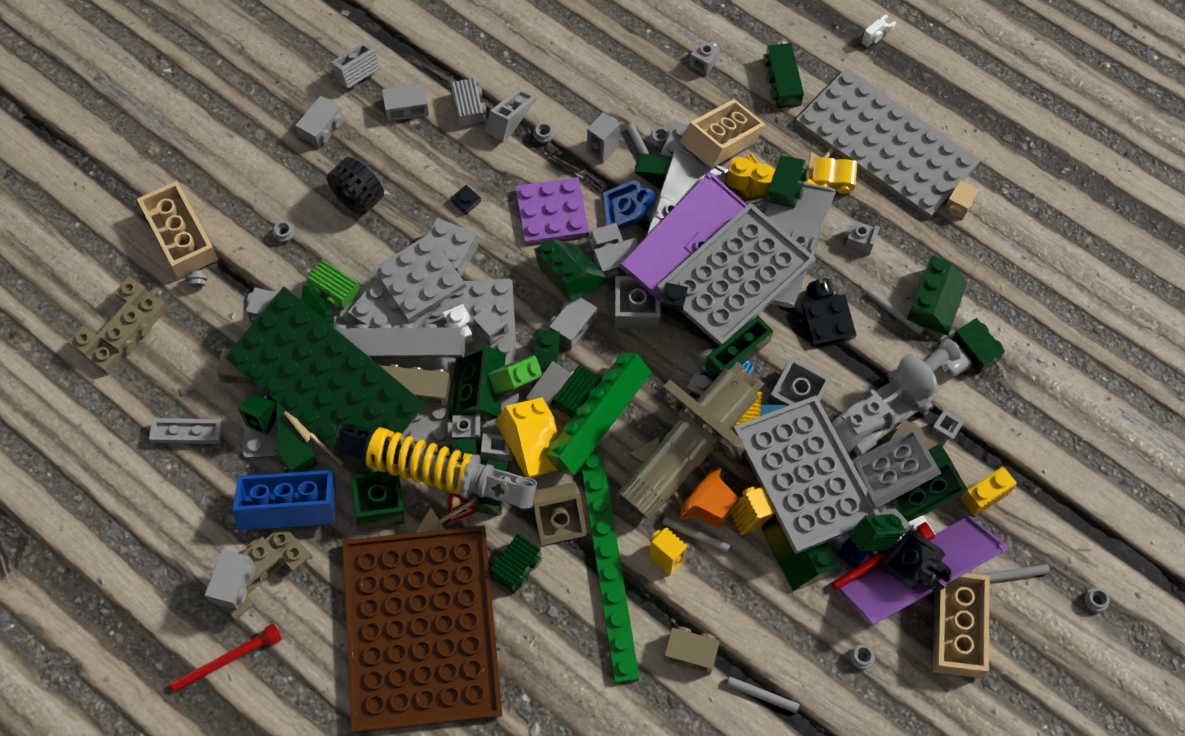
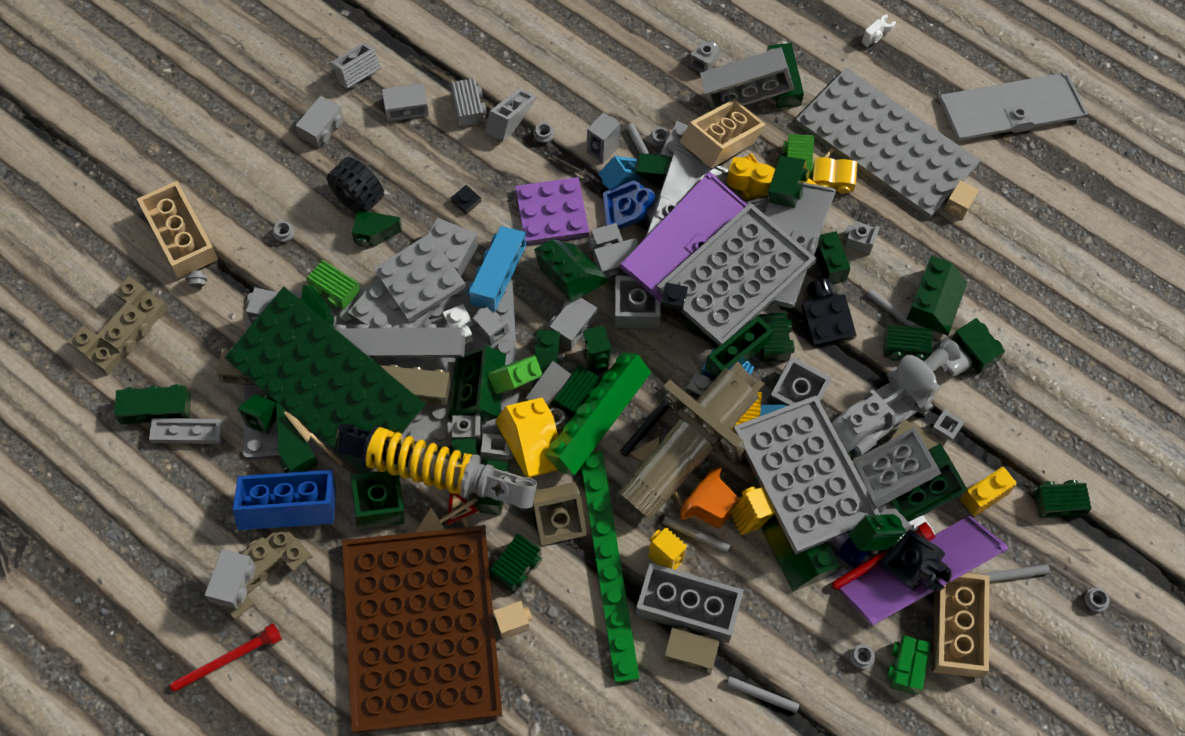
none -> dark green brick [114,384,191,424]
none -> dark green slope [351,210,402,247]
none -> dark azure brick [467,226,526,312]
none -> tan brick [493,601,532,639]
none -> light grey plate [550,408,567,430]
none -> dark green brick [582,326,611,373]
none -> dark azure slope [598,156,643,189]
none -> black bar [620,401,669,457]
none -> light grey brick [635,563,744,643]
none -> light grey brick [700,47,794,110]
none -> dark green brick [759,313,795,363]
none -> bright green brick [783,134,814,179]
none -> dark green brick [814,231,851,284]
none -> dark green brick [883,324,933,361]
none -> green brick [887,636,931,695]
none -> light grey door [939,72,1088,141]
none -> dark green brick [1034,480,1092,519]

